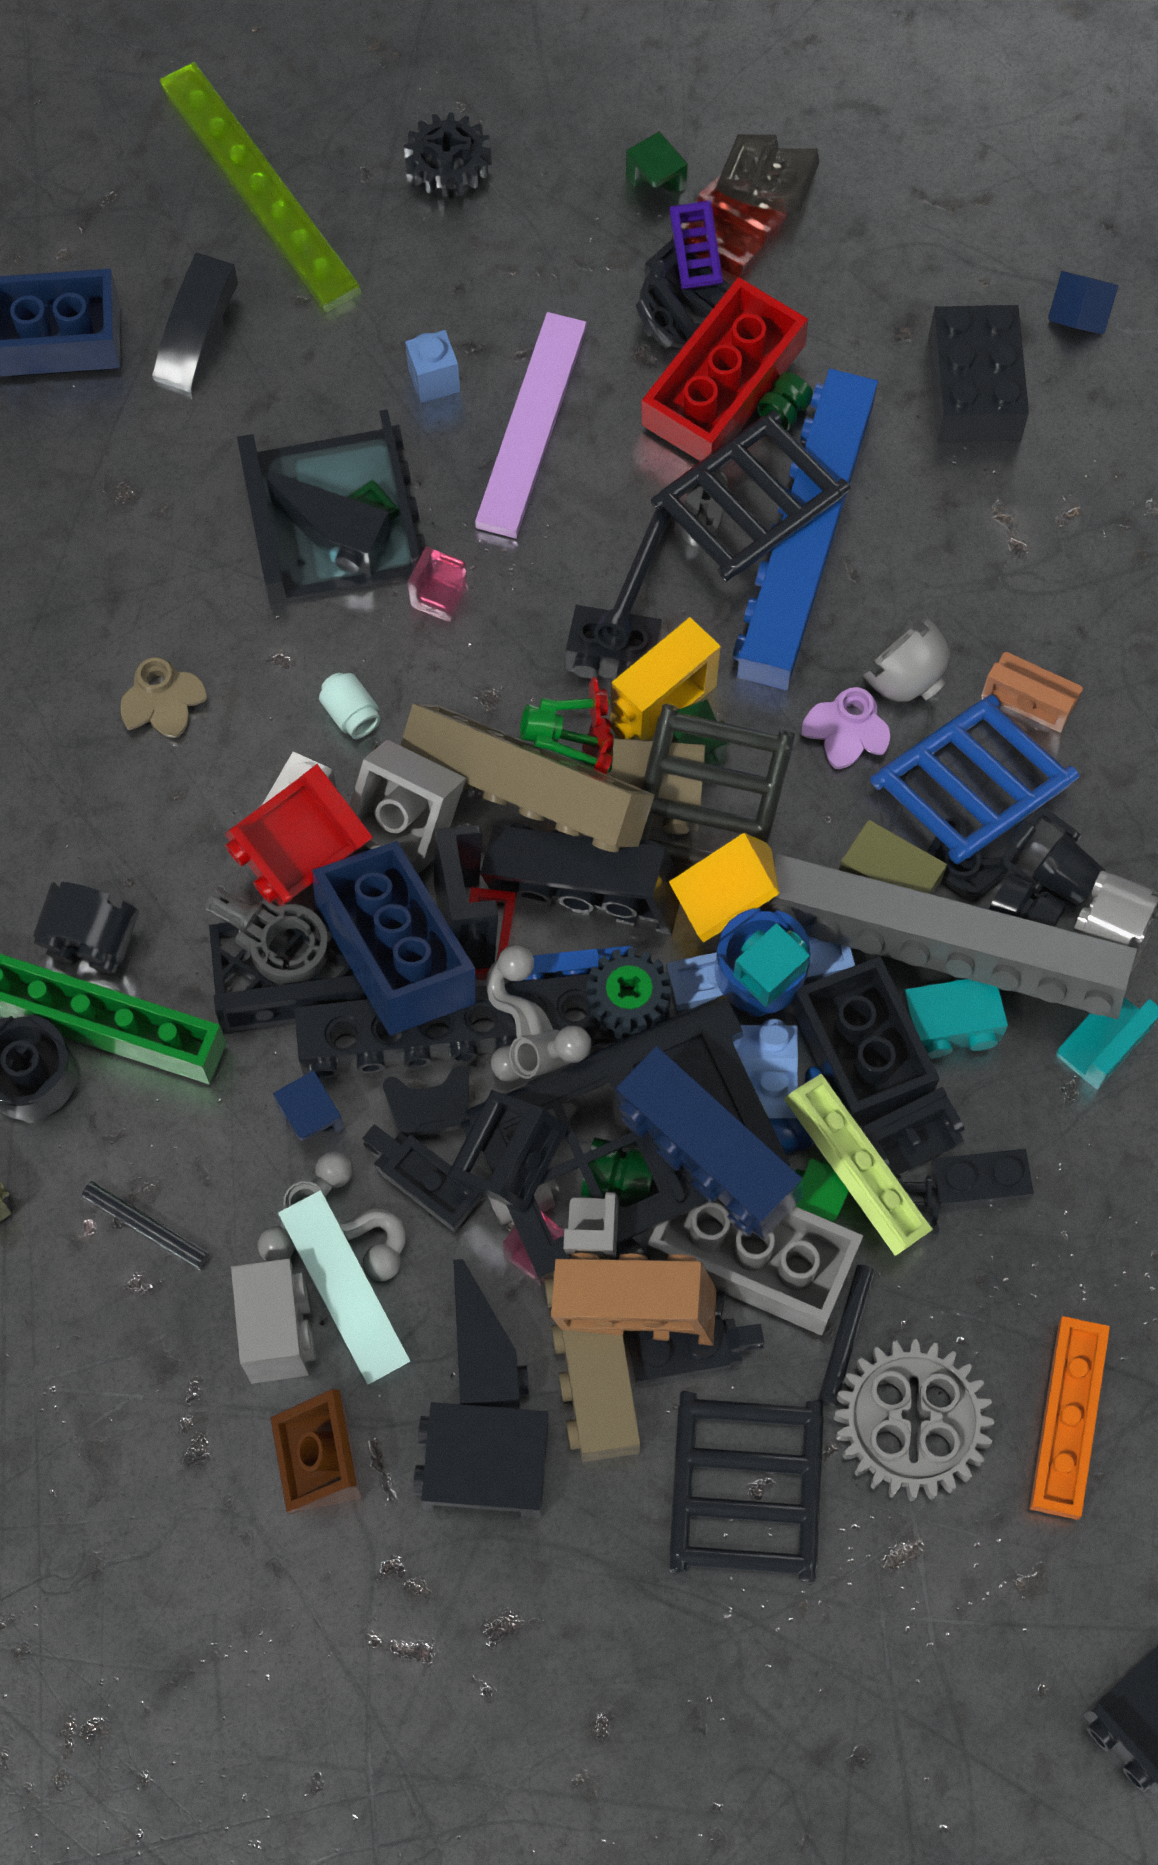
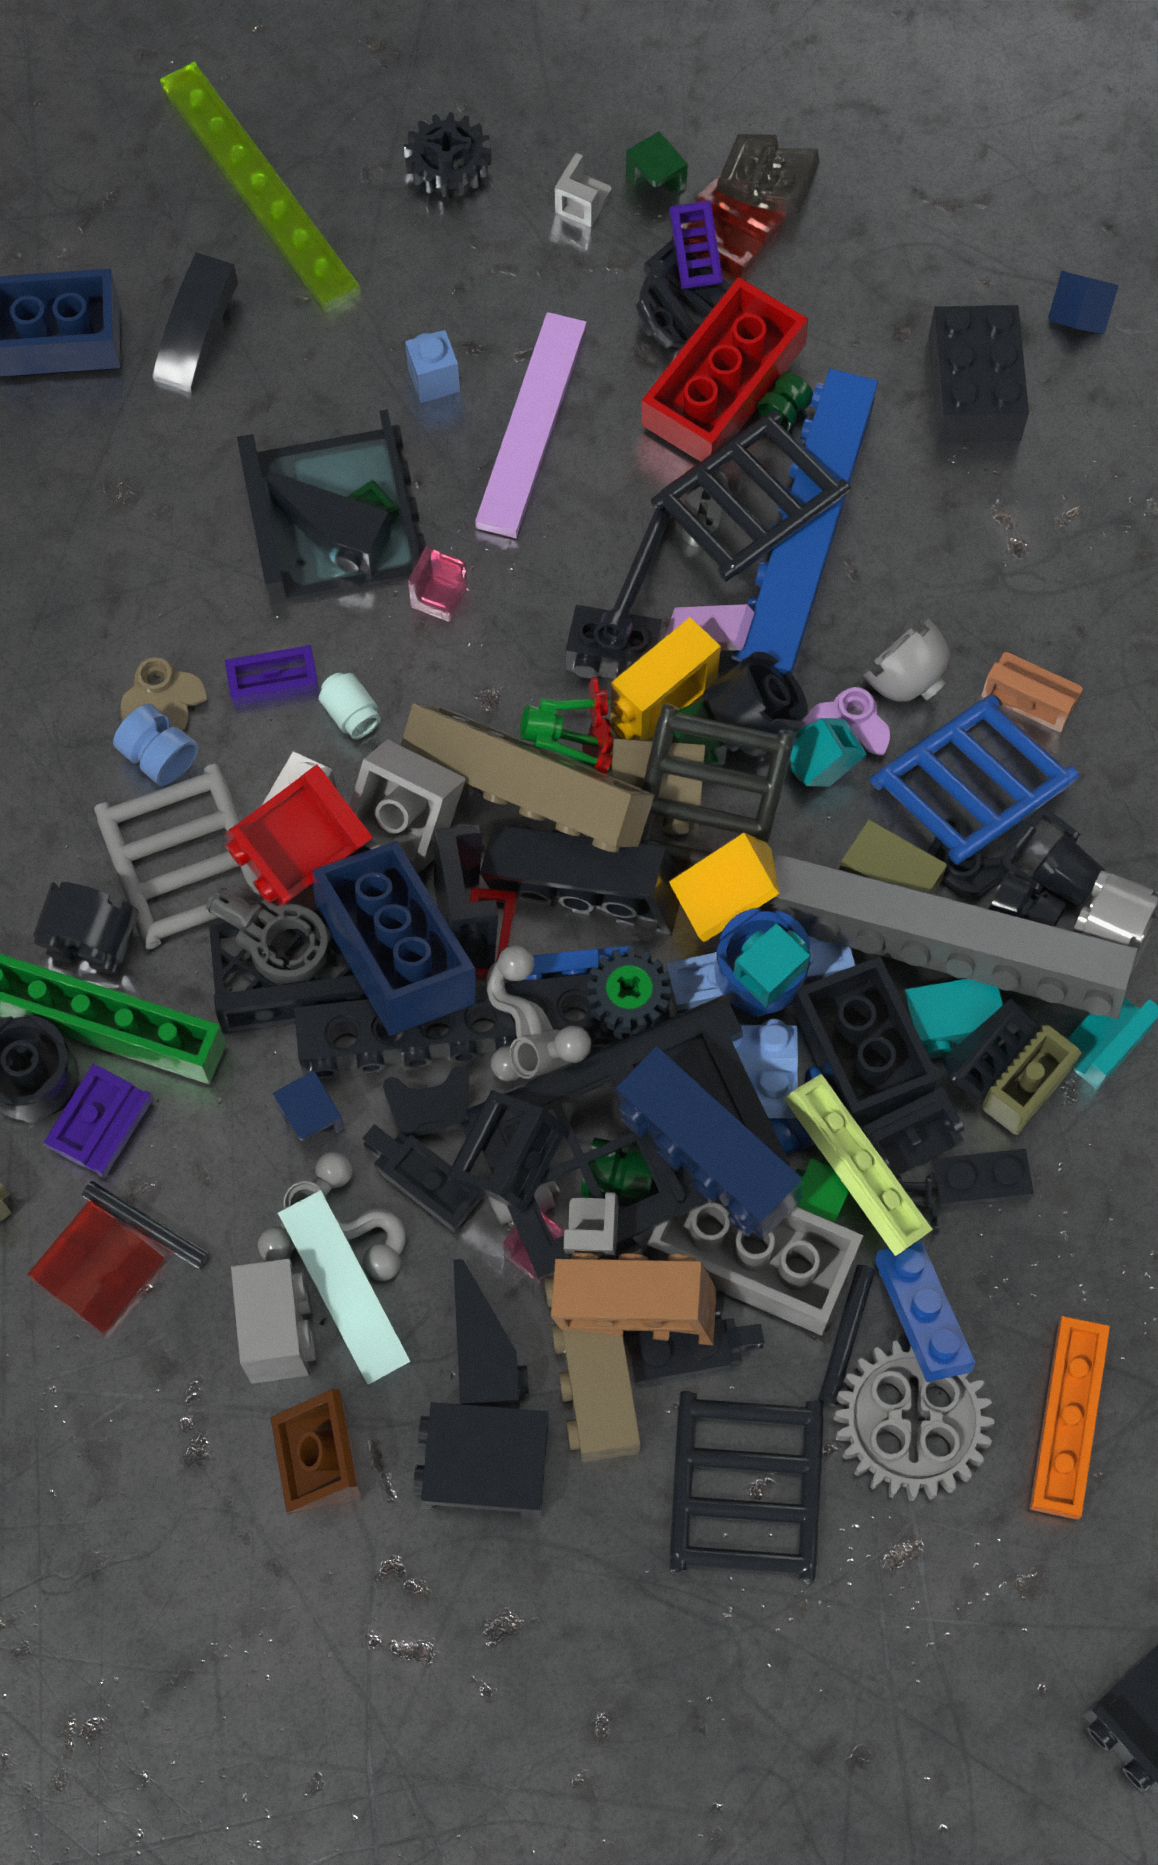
none -> clear red slope [27,1200,164,1334]
none -> dark purple plate [44,1064,153,1178]
none -> light grey bar [94,763,264,950]
none -> medium blue wheel [113,704,198,787]
none -> dark purple tile [225,645,319,706]
none -> light grey panel [555,153,611,227]
none -> lavender tile [664,604,754,651]
none -> black brick [703,651,808,756]
none -> teal brick [790,718,867,787]
none -> blue plate [875,1242,976,1382]
none -> black slope [941,999,1041,1102]
none -> olive brick [983,1025,1082,1135]

